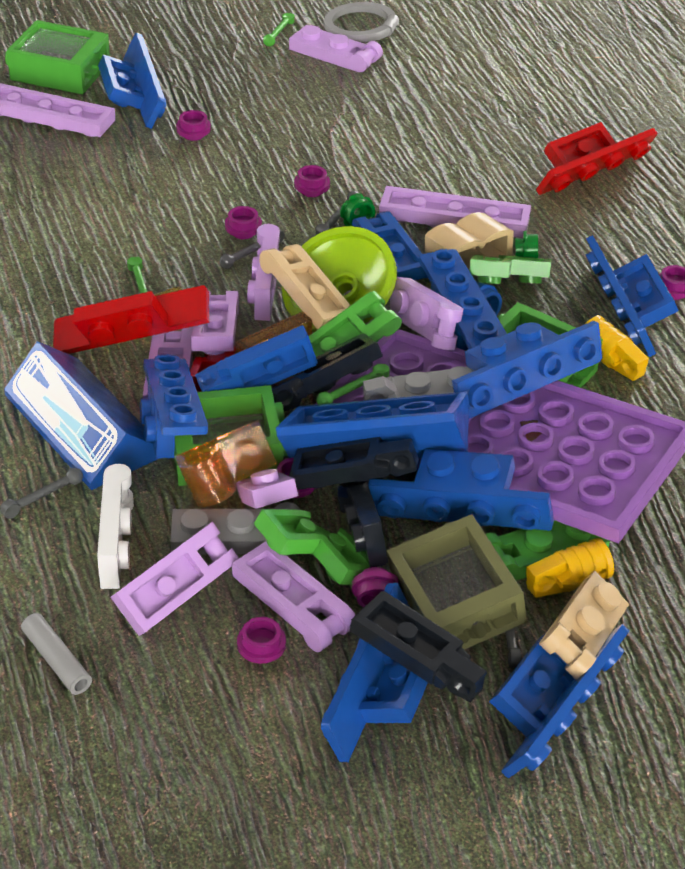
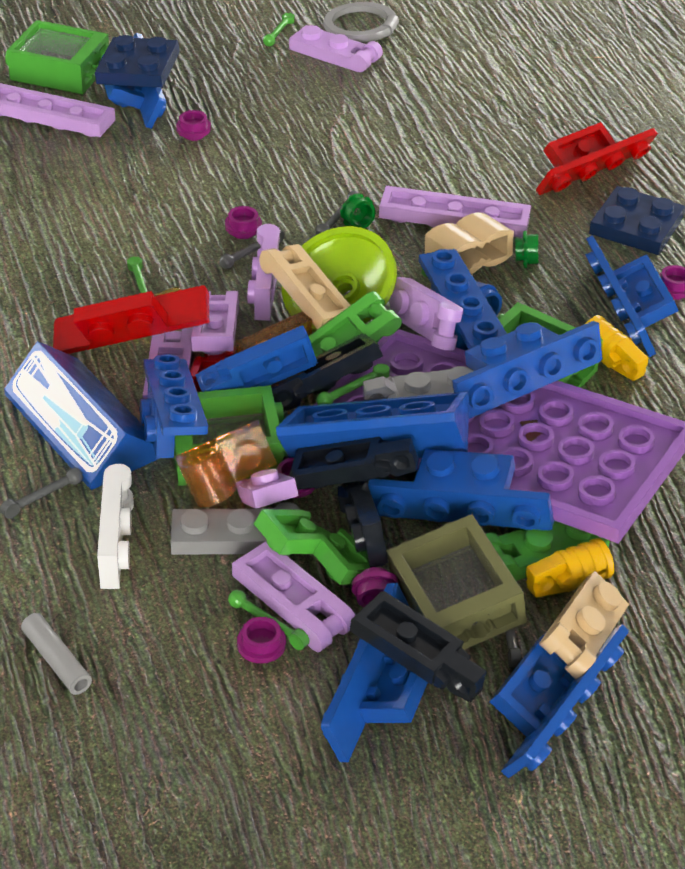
lavender plate [110,521,239,636] -> none
magenta plate [294,165,330,197] -> none
blue plate [352,211,427,280] -> none
plate [470,255,552,284] -> none
none -> dark blue plate [95,35,180,88]
none -> bright green hinge [228,590,310,650]
none -> dark blue plate [589,186,685,255]

